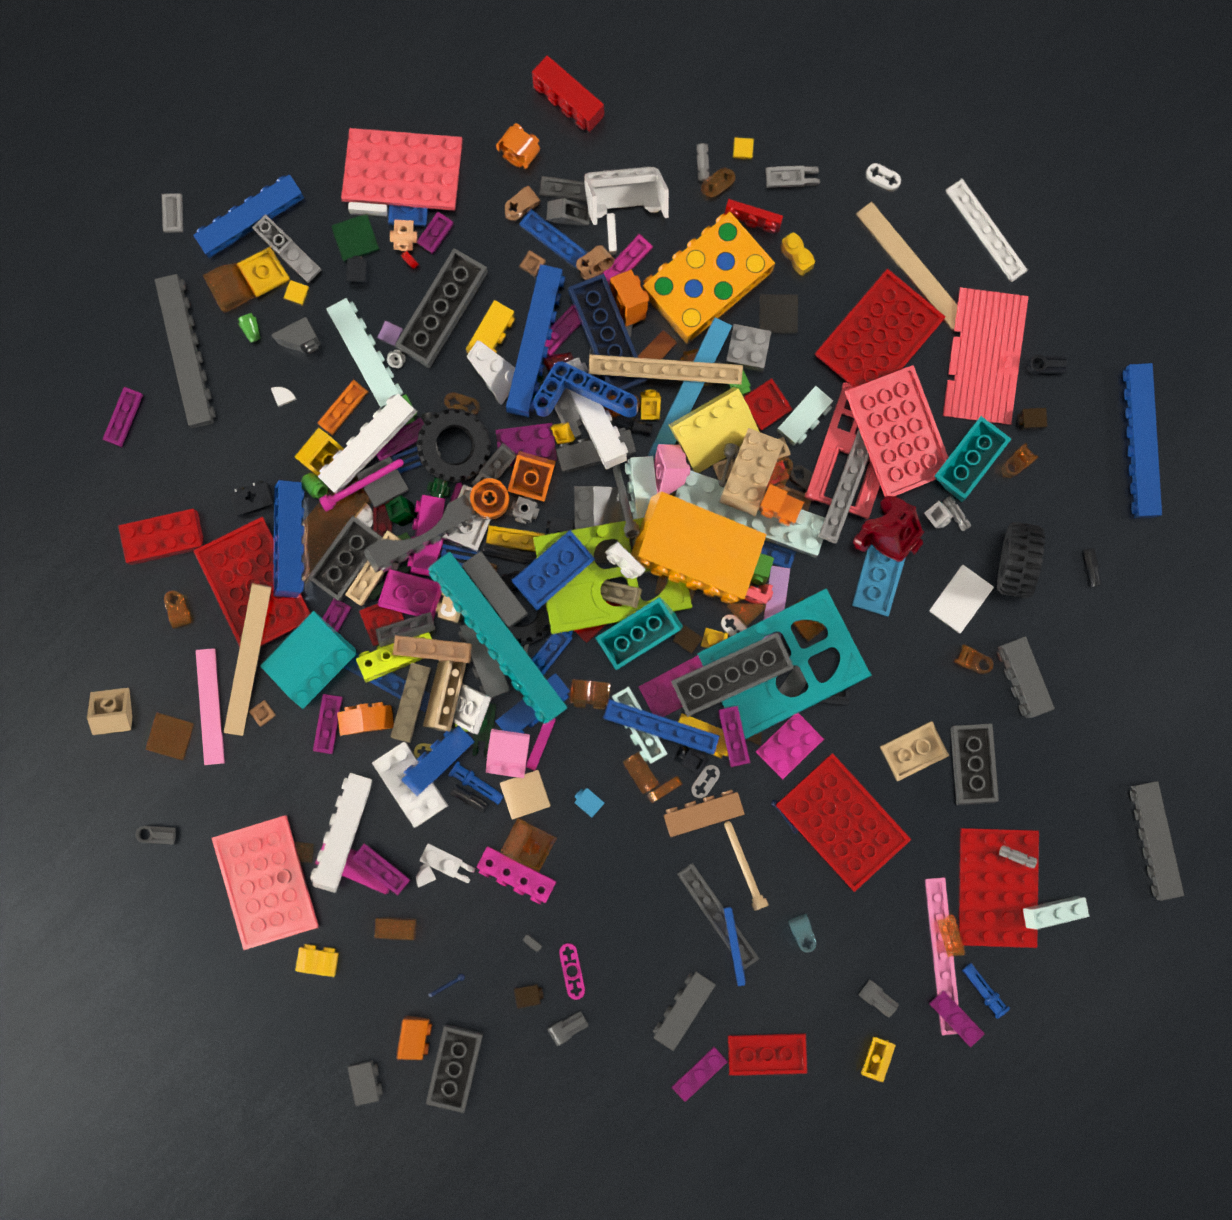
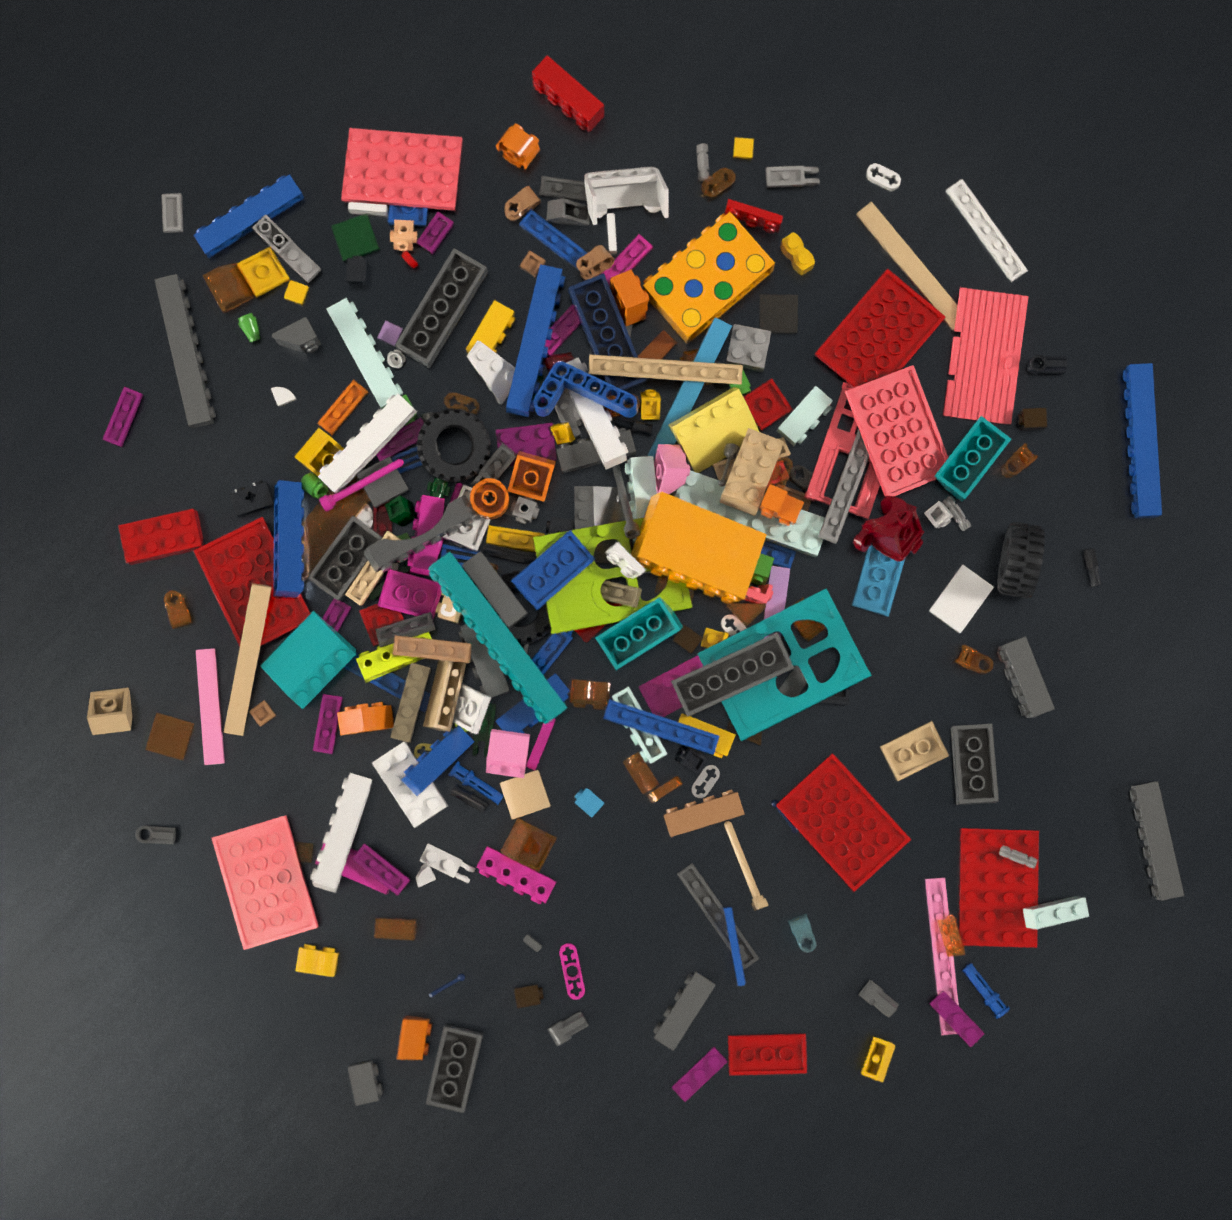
magenta plate [718,706,750,767] -> none
dark pink plate [756,713,824,779] -> none

